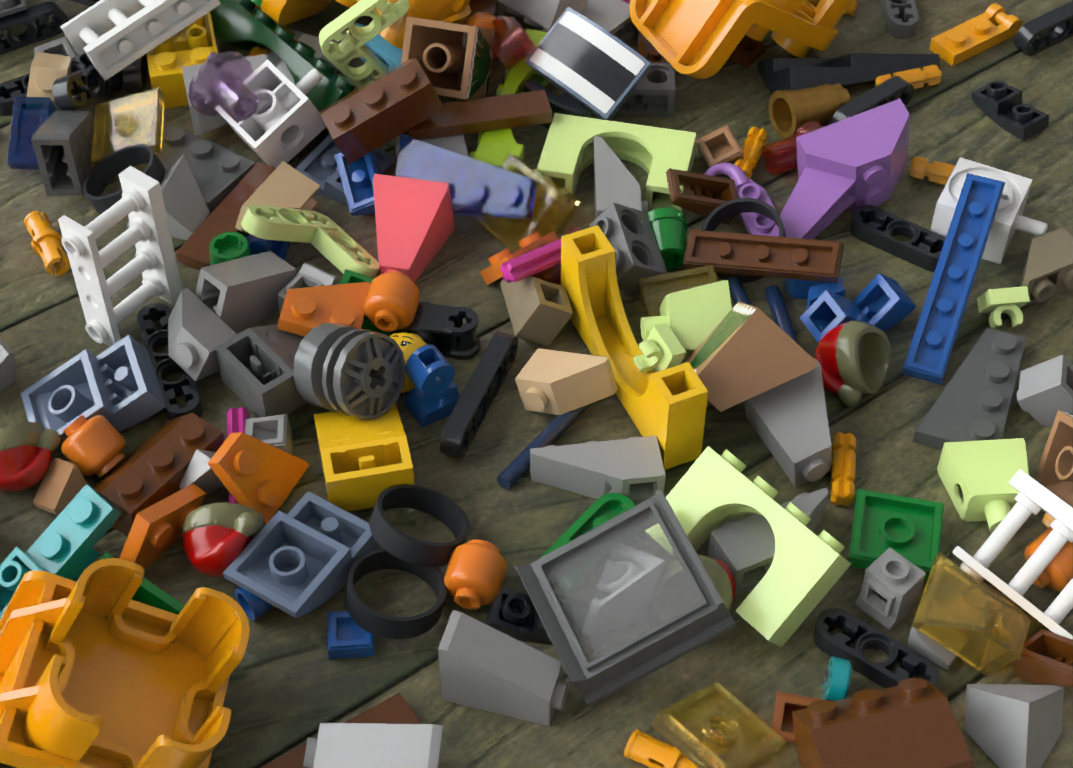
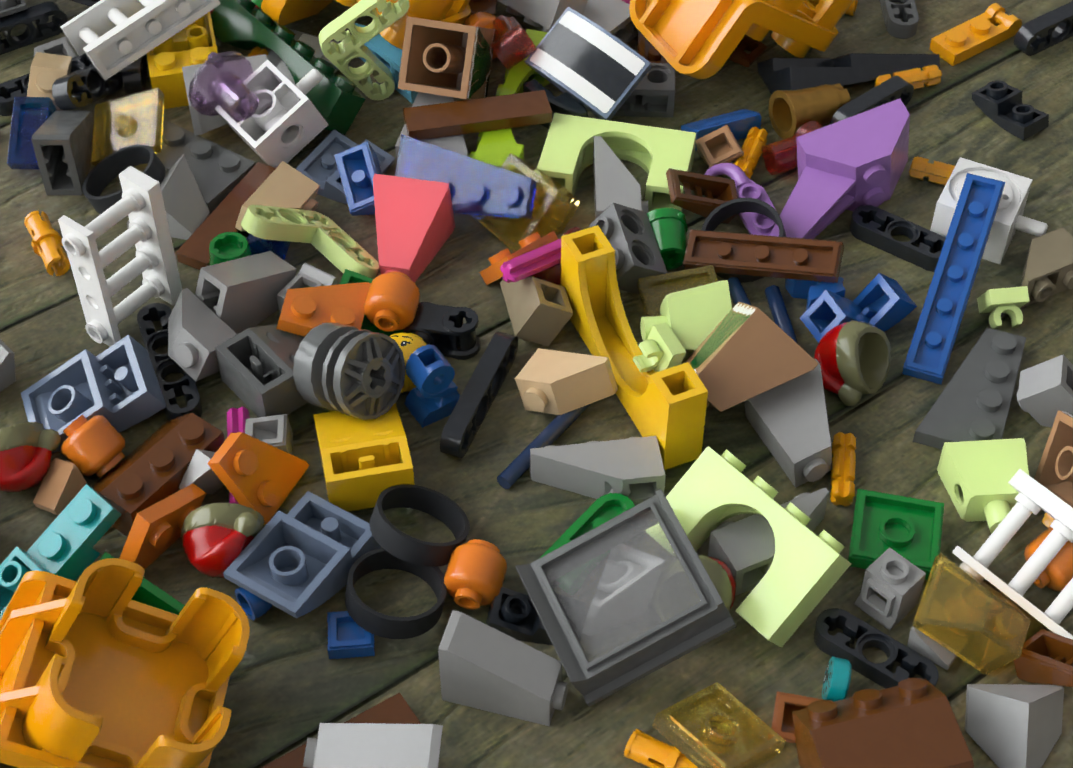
reddish brown slope [320,57,444,164] -> none
none -> blue slope [681,109,762,151]

